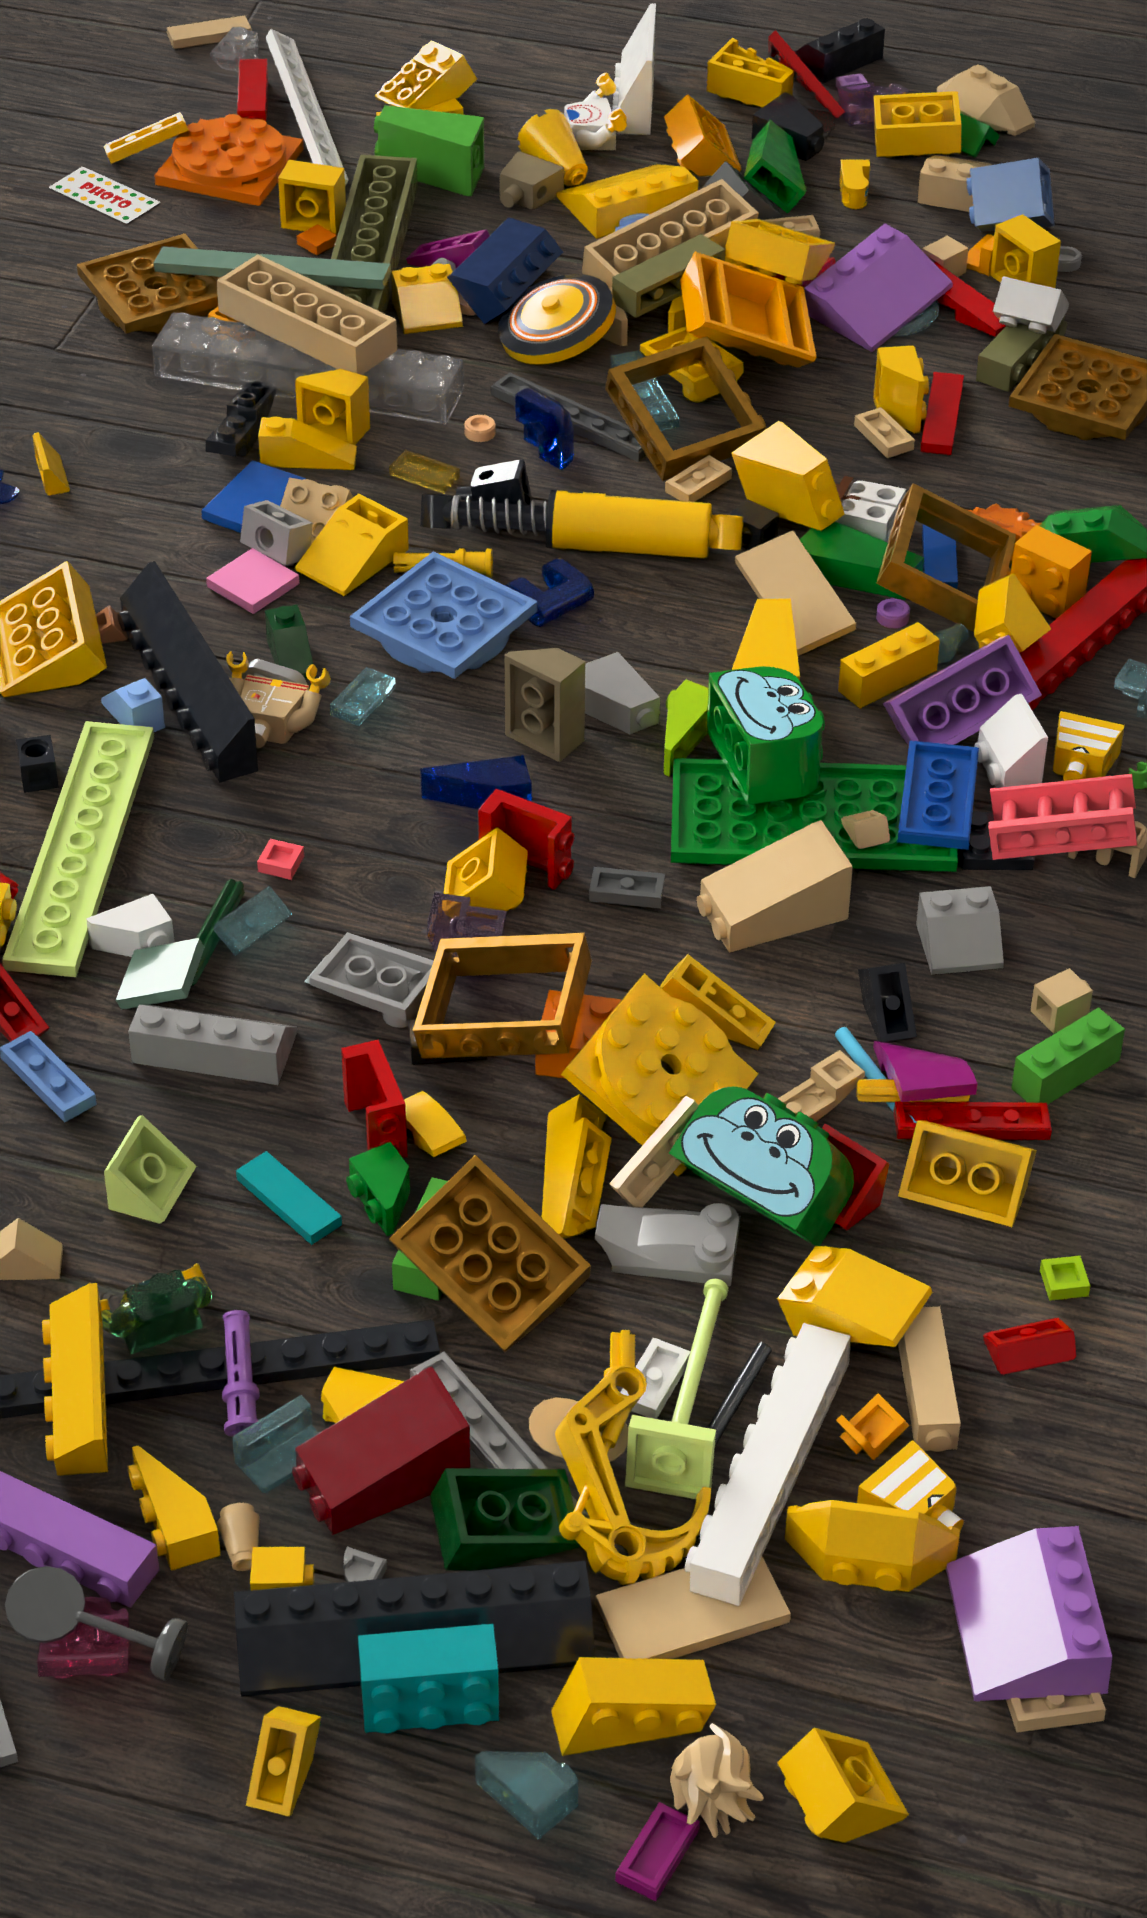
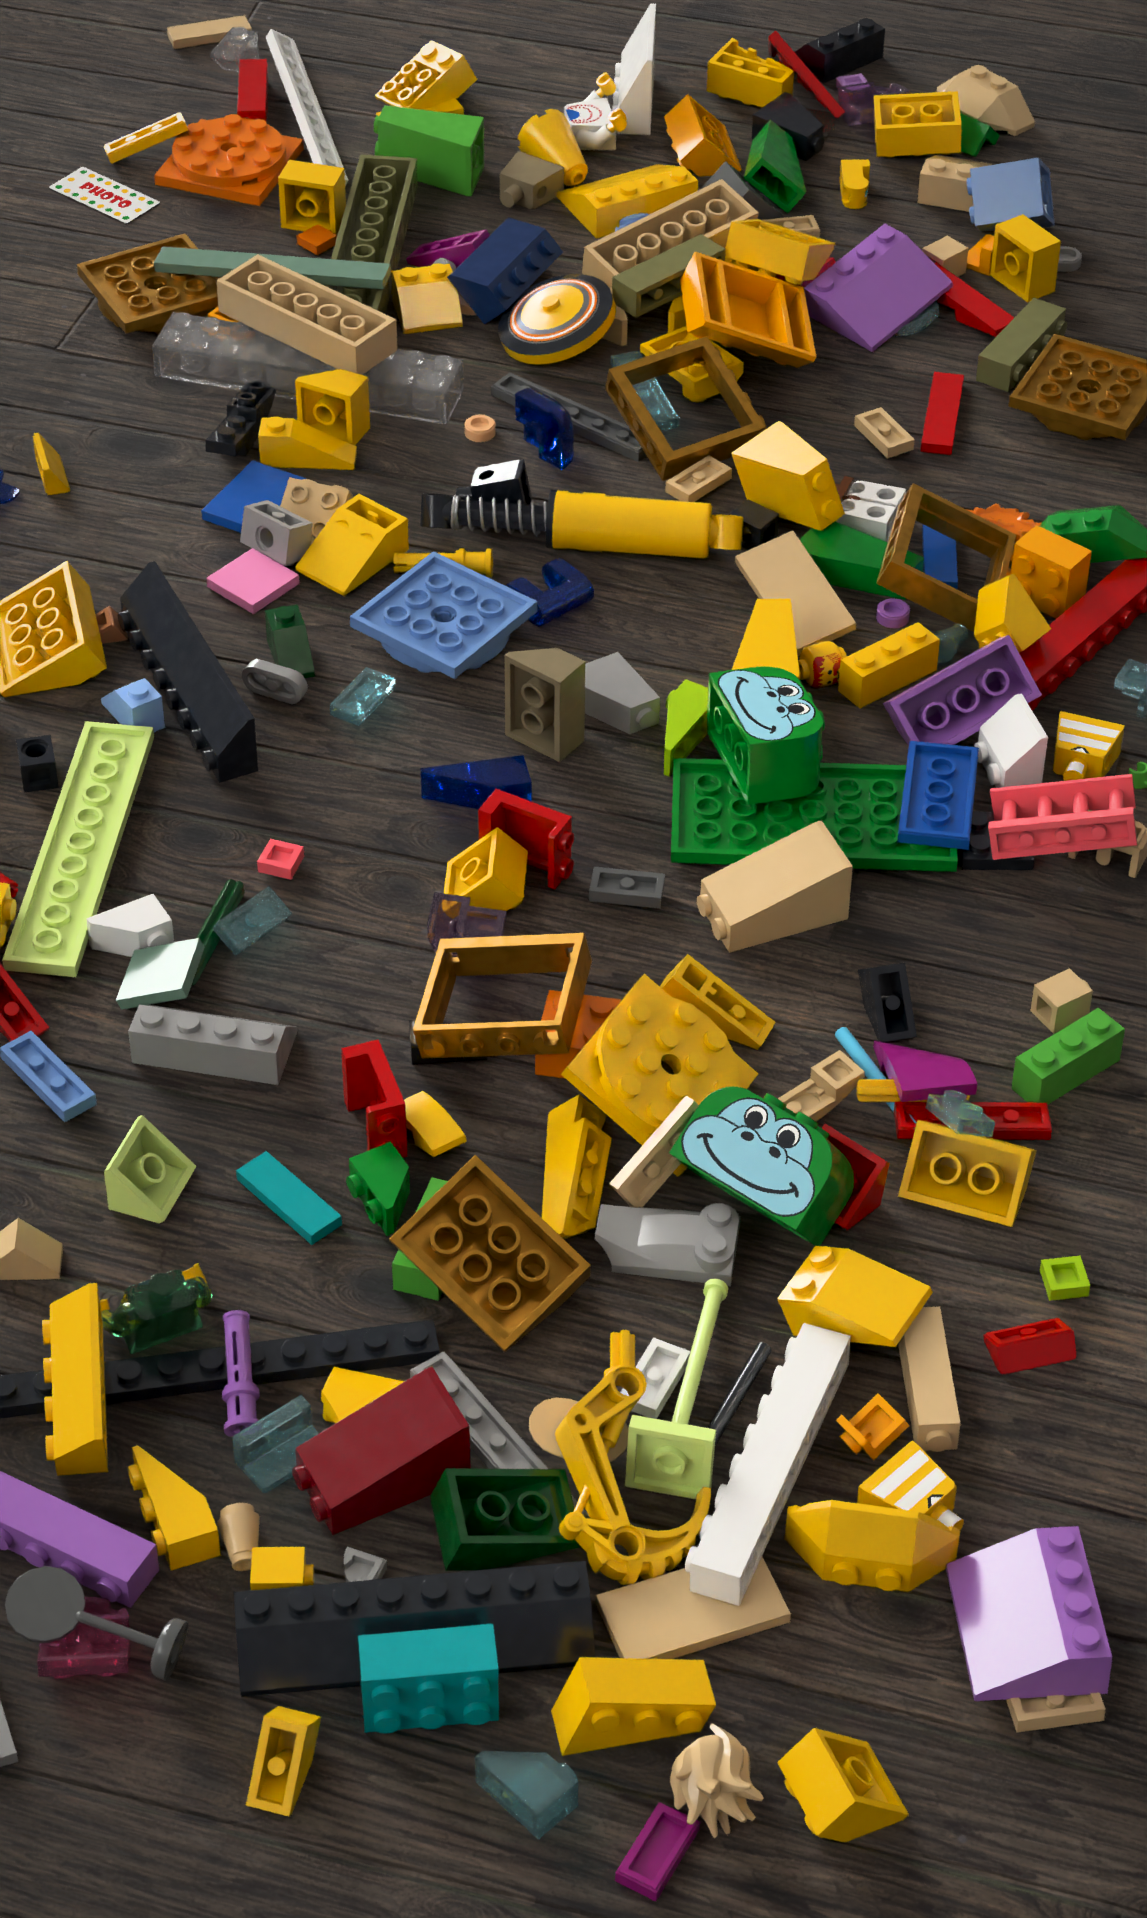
tan torso [226,651,331,748] -> none
light grey slope [304,932,434,1028] -> none
clear yellow tile [389,450,460,494] -> none
tan slope [841,810,890,849] -> none
yellow slope [873,346,929,433] -> none
light grey slope [916,886,1004,975] -> none
white slope [993,276,1069,334] -> none
none -> yellow head [798,641,847,688]
none -> clear light blue plate [926,1090,996,1137]

